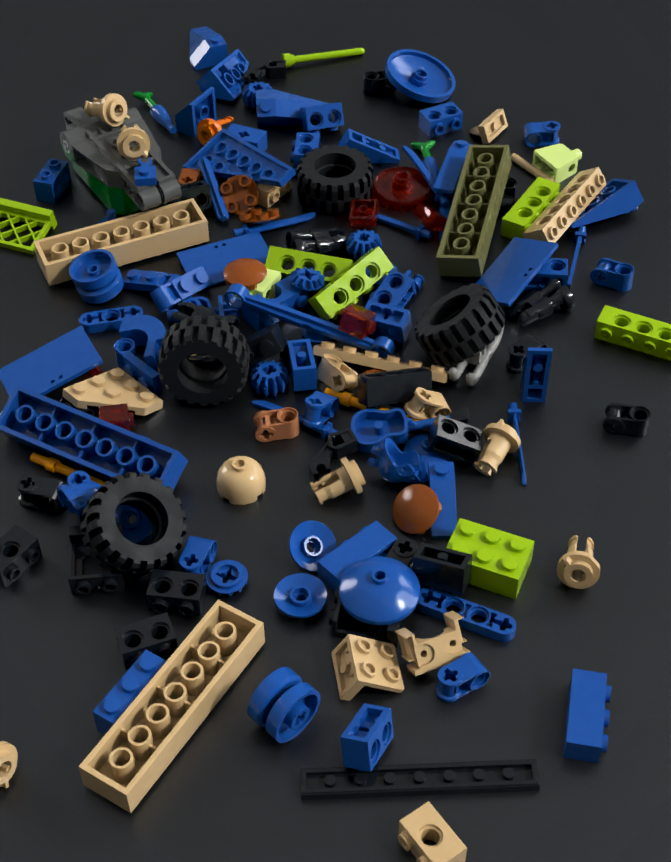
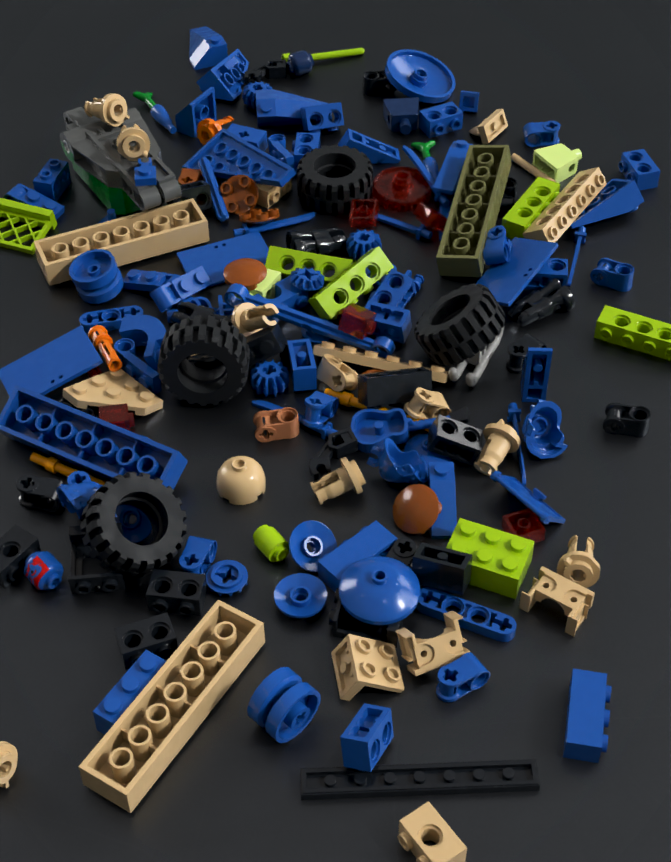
none -> blue plate [3,184,65,220]
none -> blue head [24,551,64,590]
none -> orange pin [88,325,122,372]
none -> tan piece [231,302,279,337]
none -> lime brick [253,525,289,562]
none -> blue plate [268,134,295,170]
none -> dark blue head [286,50,314,76]
none -> dark blue torso [383,97,419,134]
none -> blue tile [459,90,480,112]
none -> blue piece [483,225,512,266]
none -> blue door [490,471,566,524]
none -> clear red piece [501,508,546,543]
none -> tan piece [519,566,595,637]
none -> blue helmet [522,399,568,459]
none -> blue brick [619,149,661,191]

